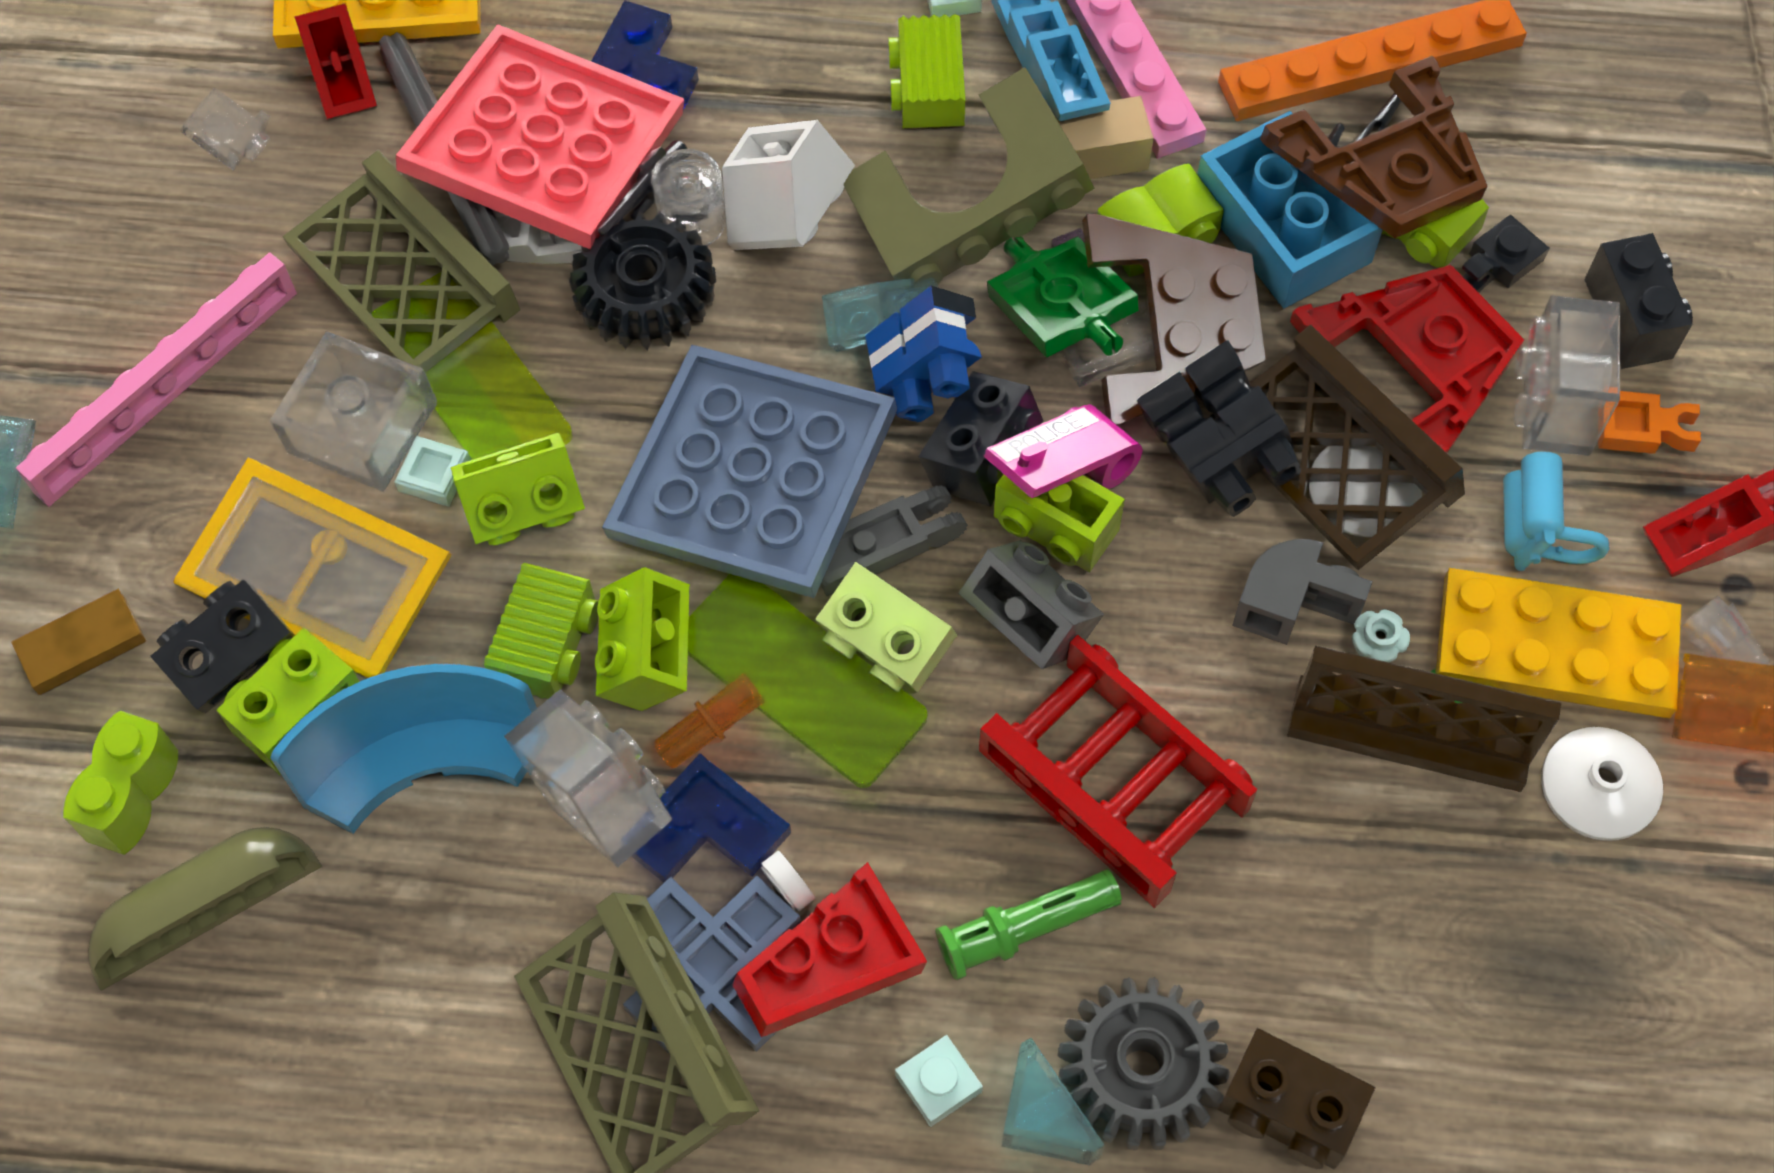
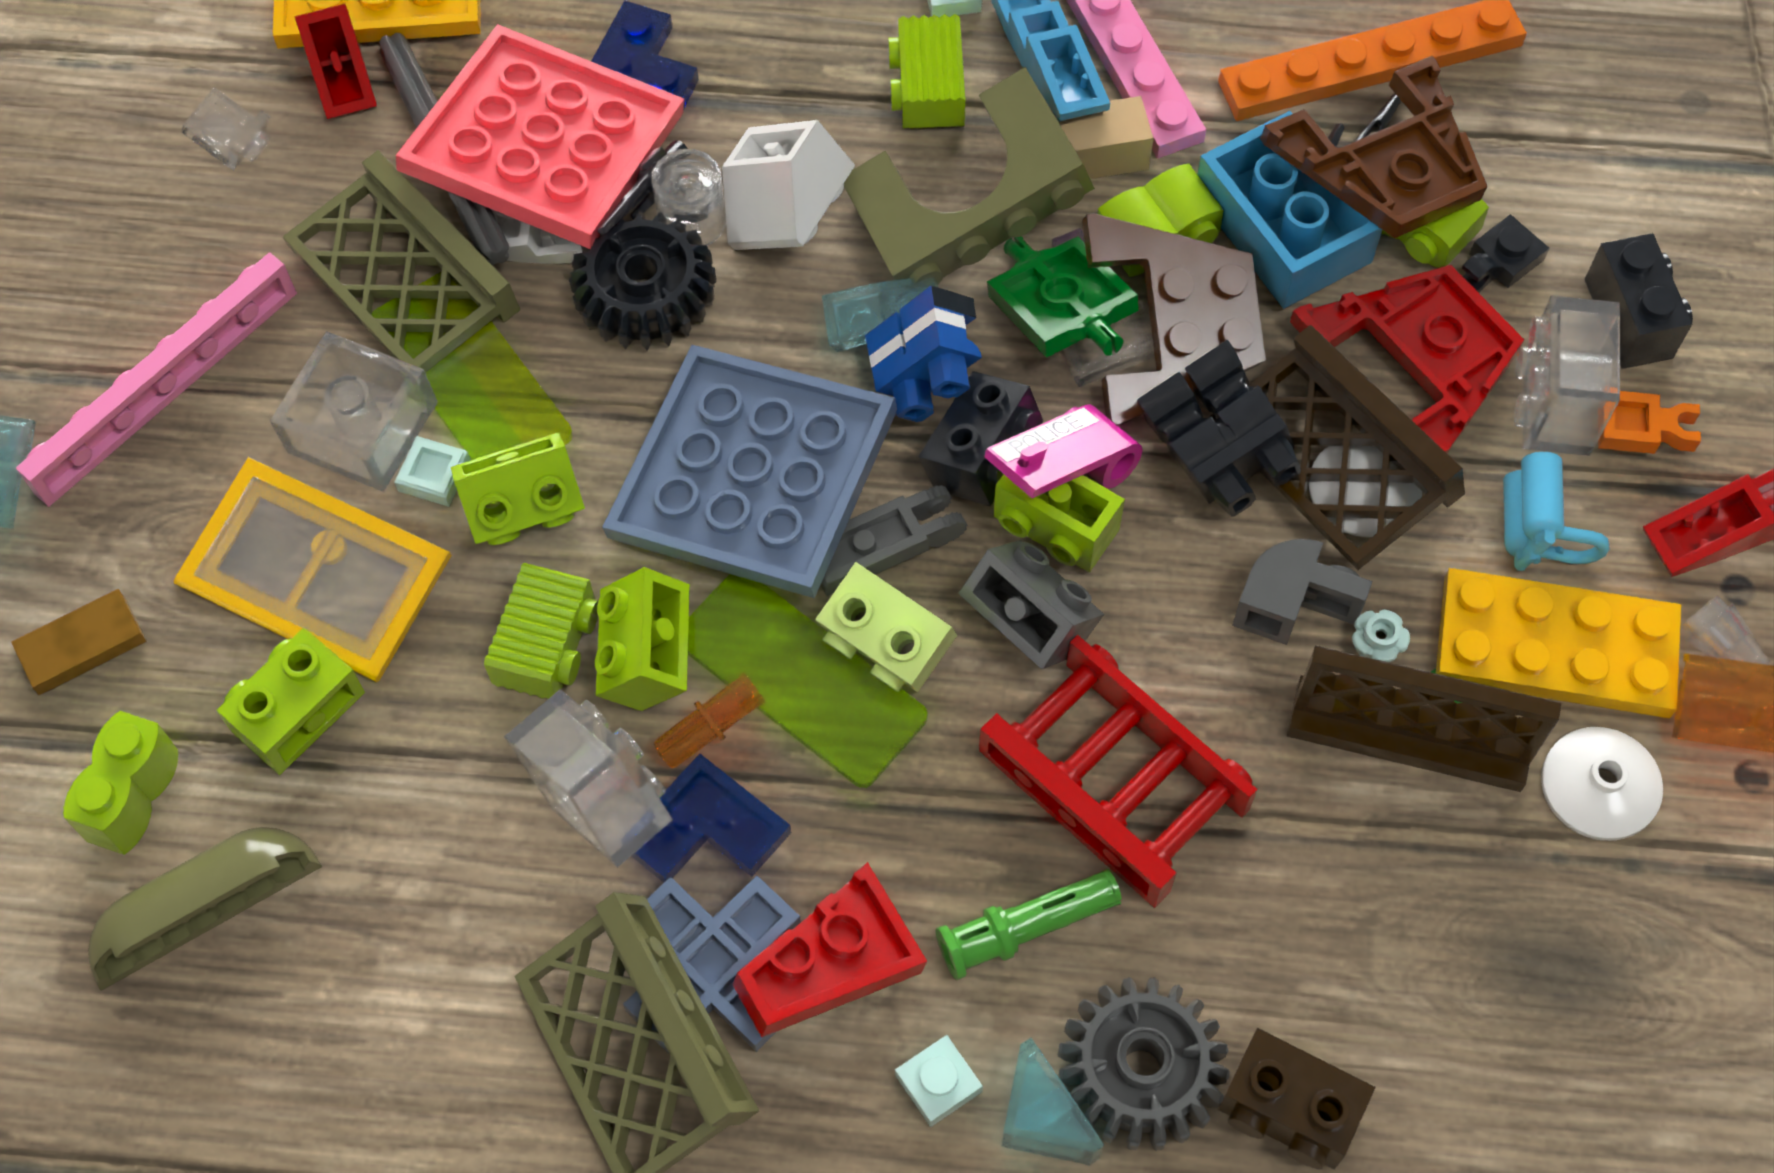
black brick [150,579,295,713] -> none
dark azure panel [271,664,548,834] -> none
white tile [761,850,815,912] -> none

